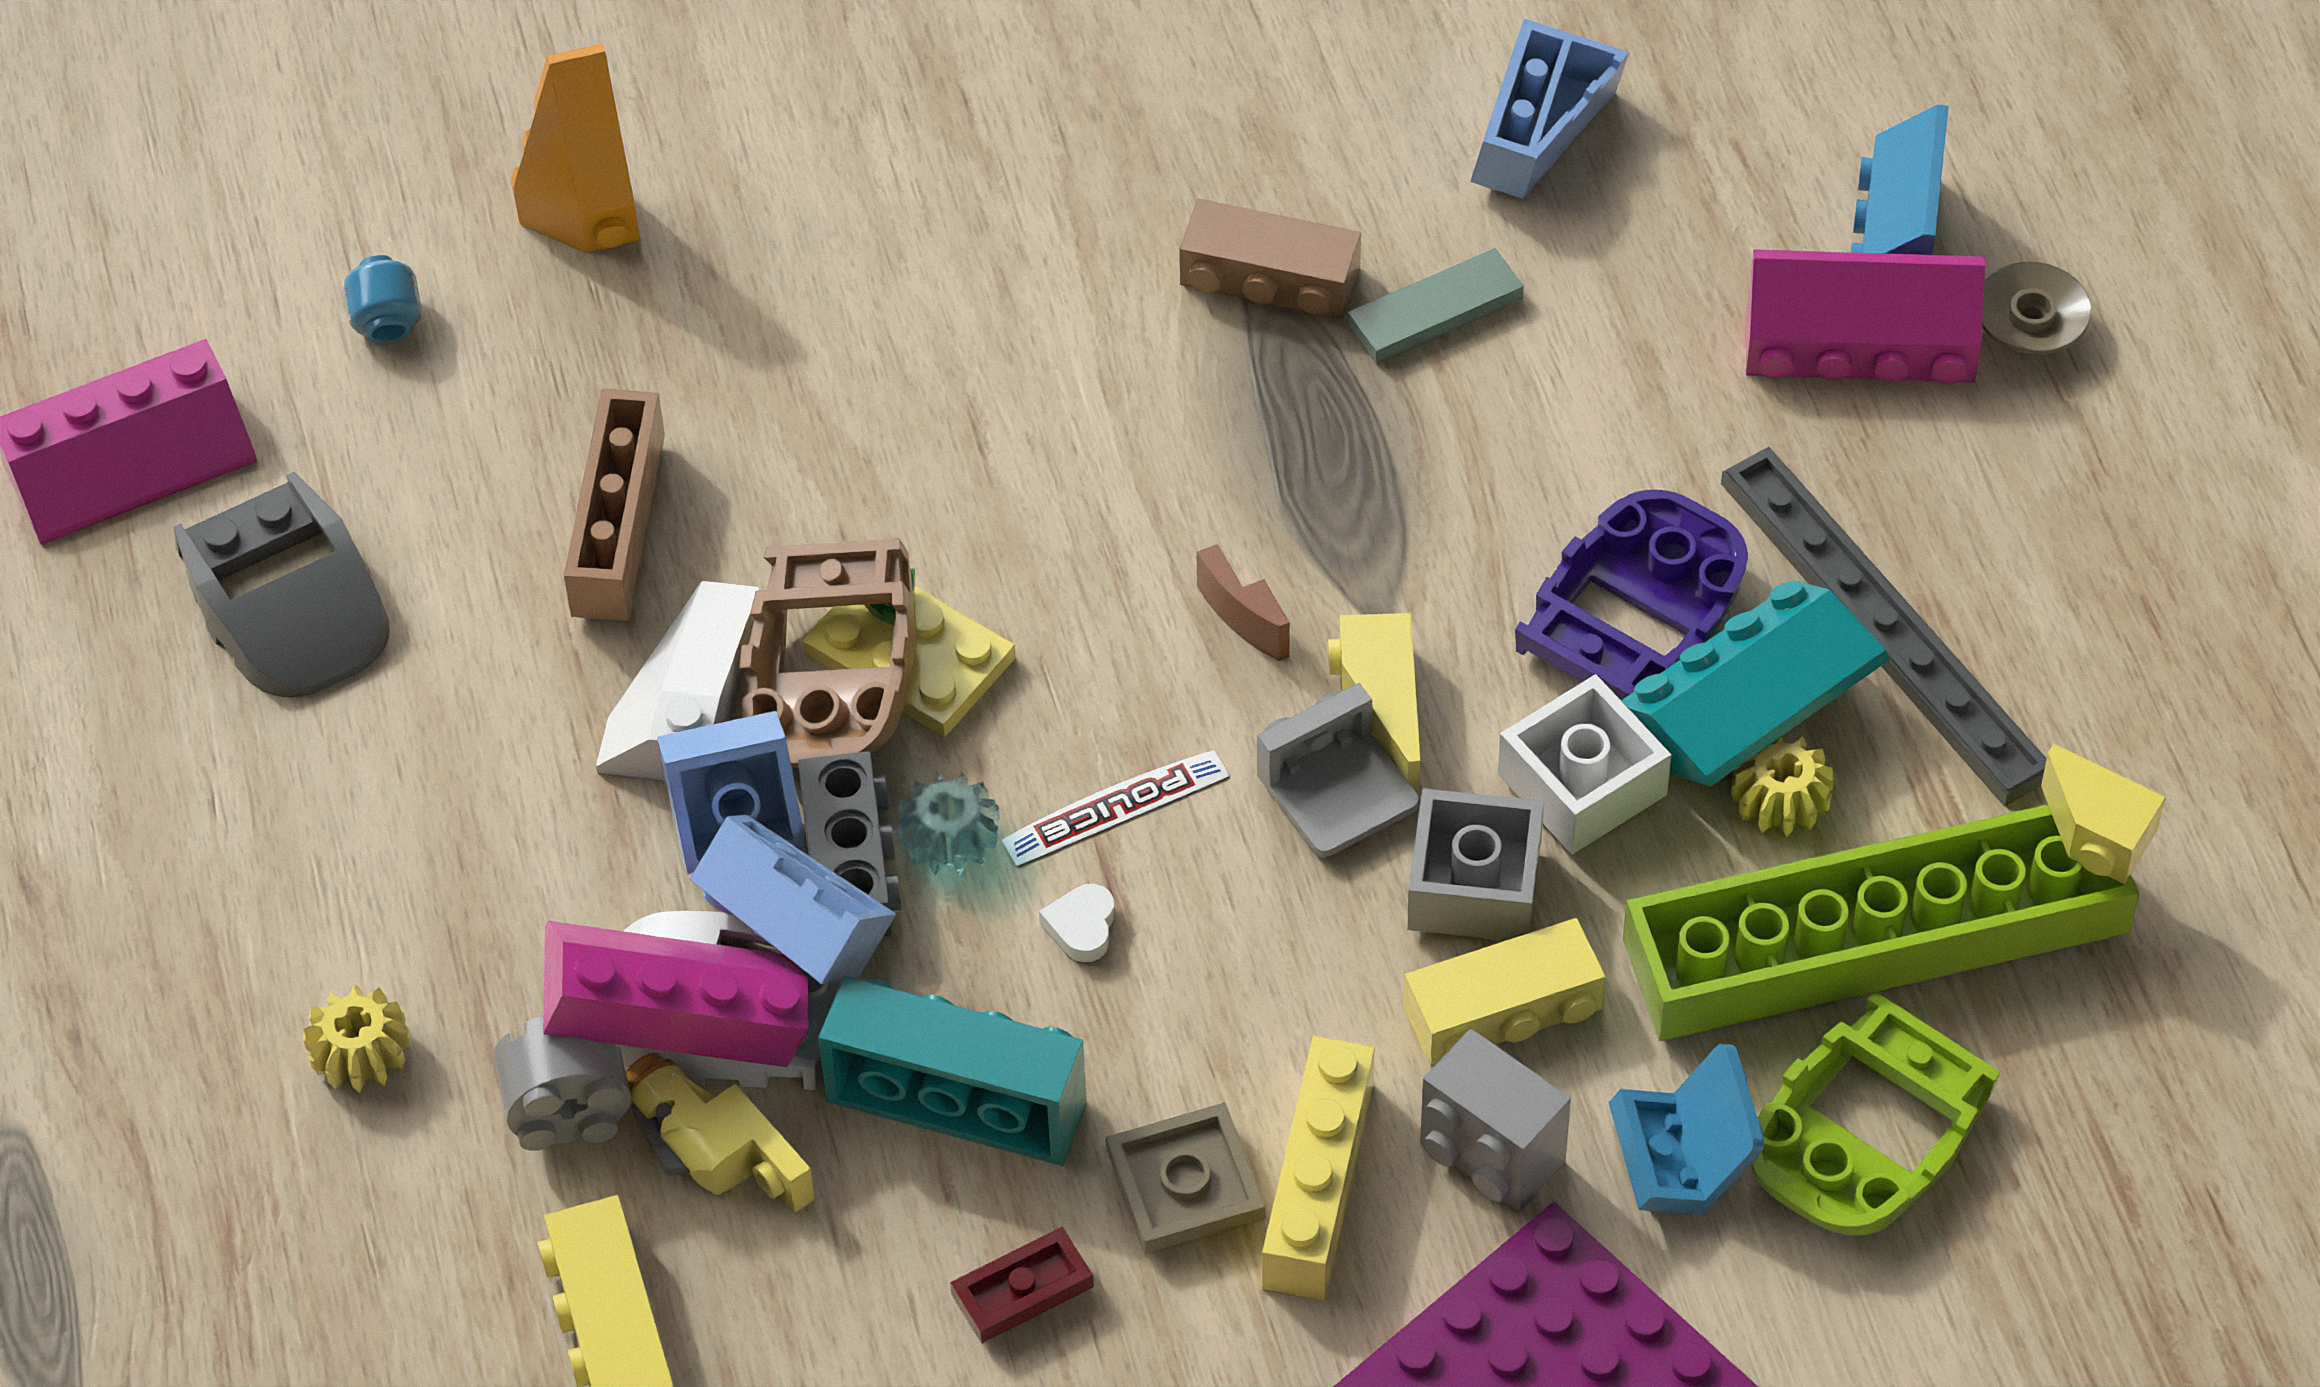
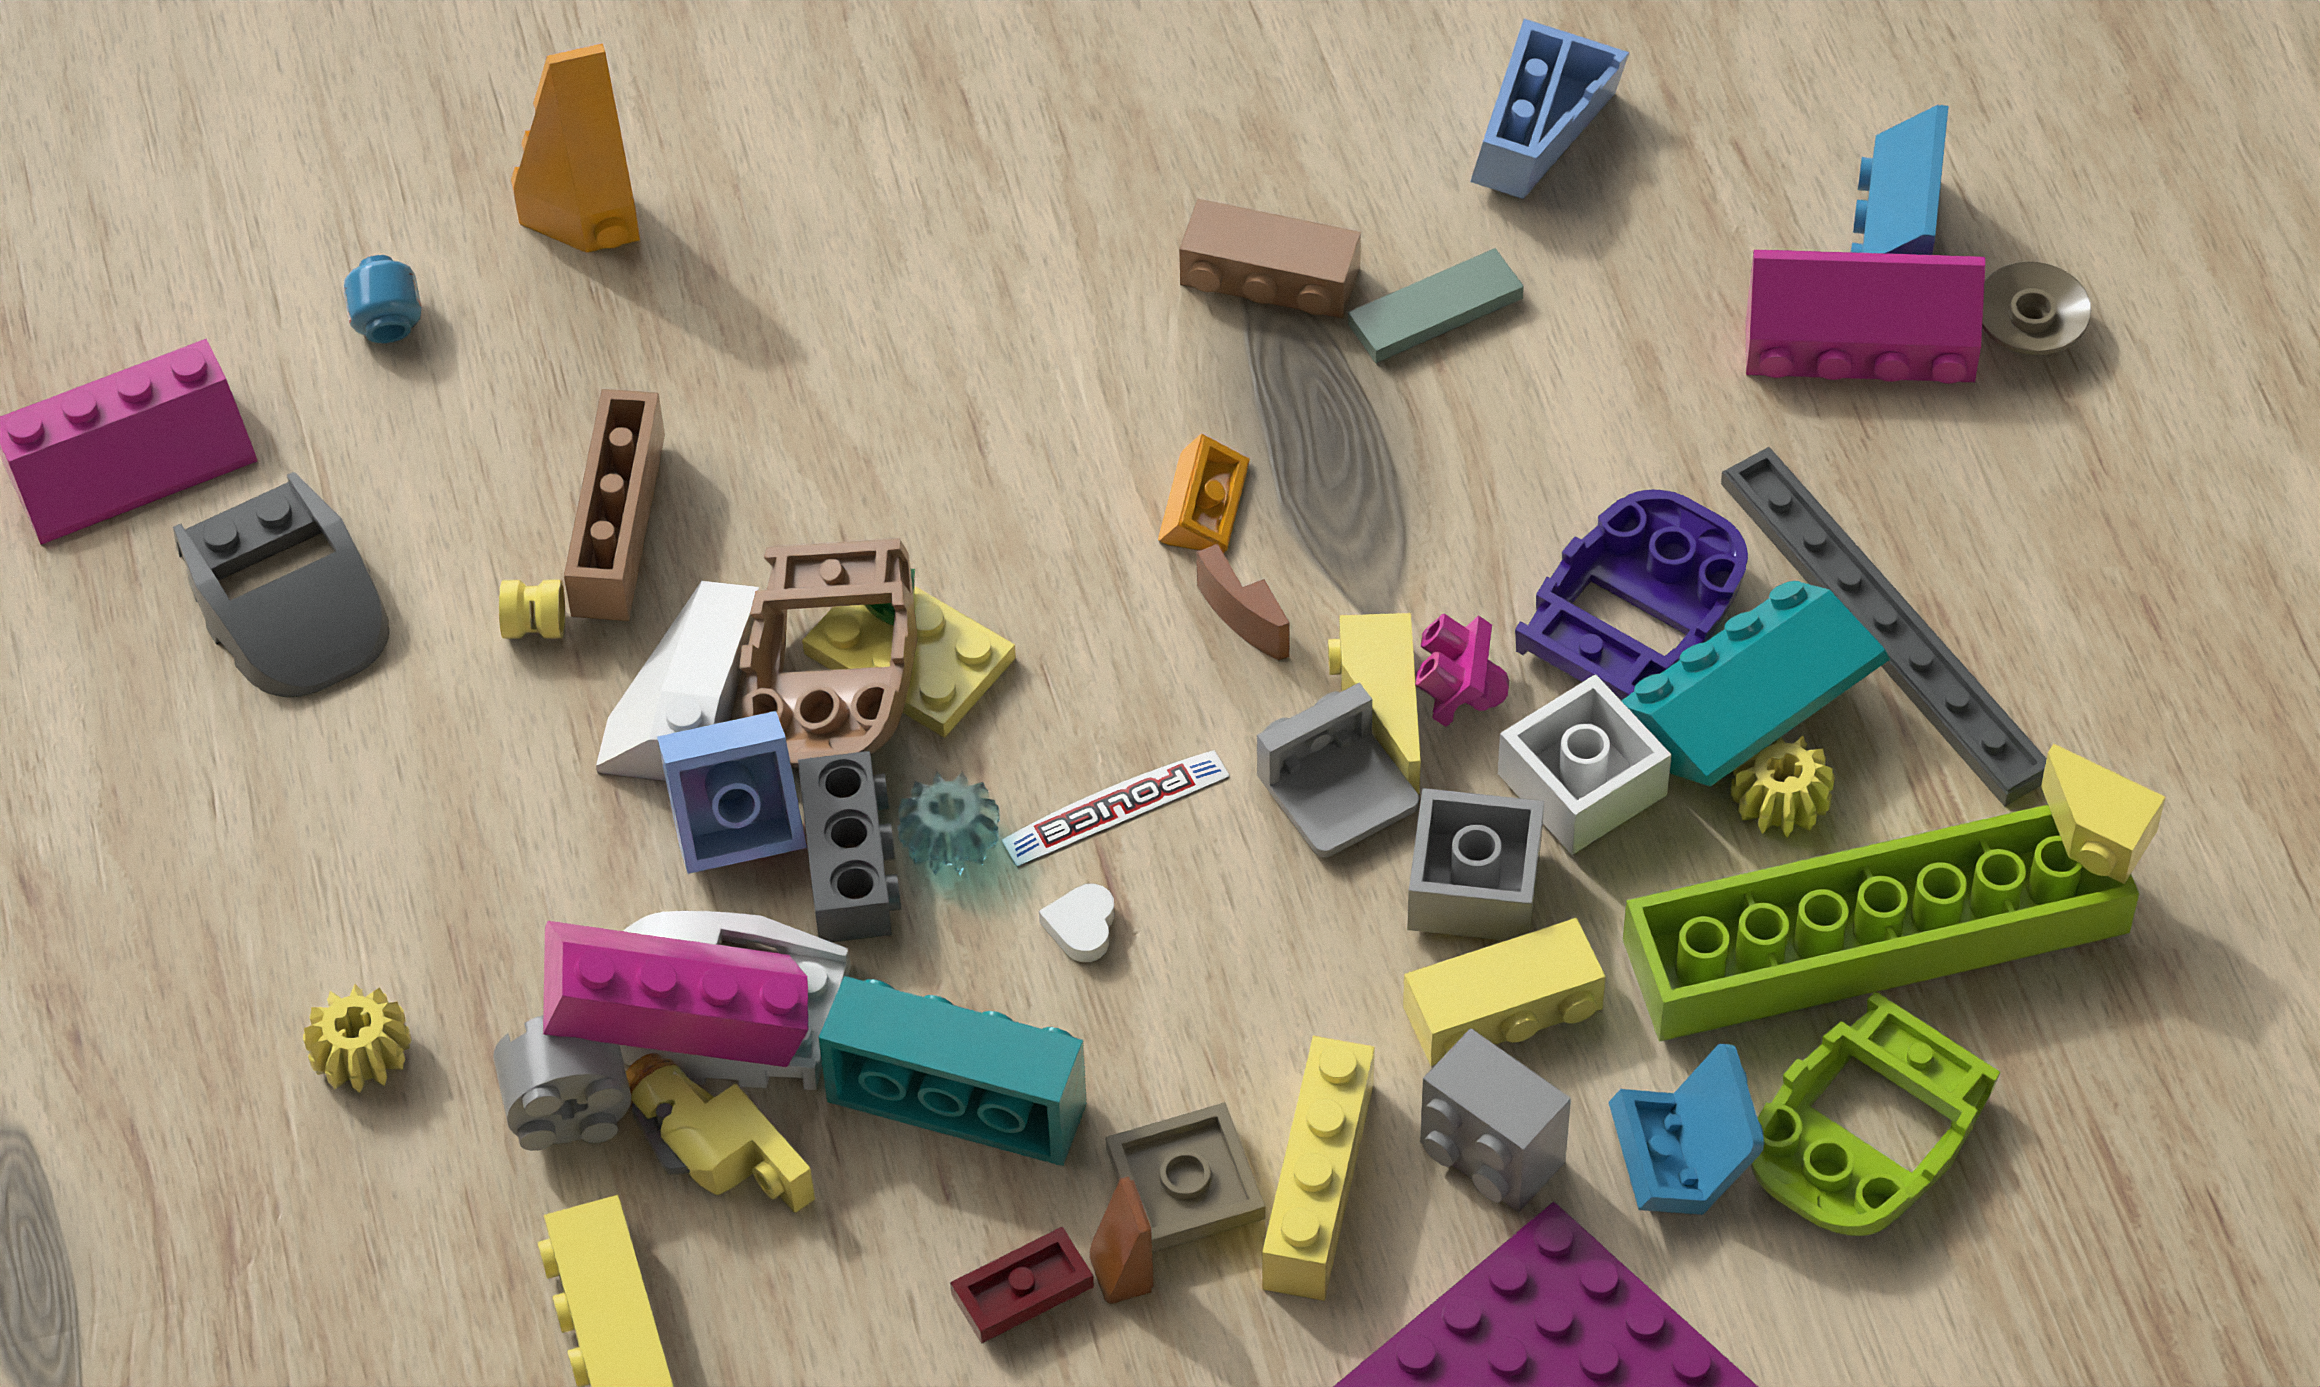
light blue wedge [690,815,896,984] -> none
none -> light yellow wheel [499,580,565,639]
none -> dark orange slope [1089,1177,1154,1304]
none -> light orange slope [1158,433,1250,553]
none -> dark pink hips [1415,613,1510,727]

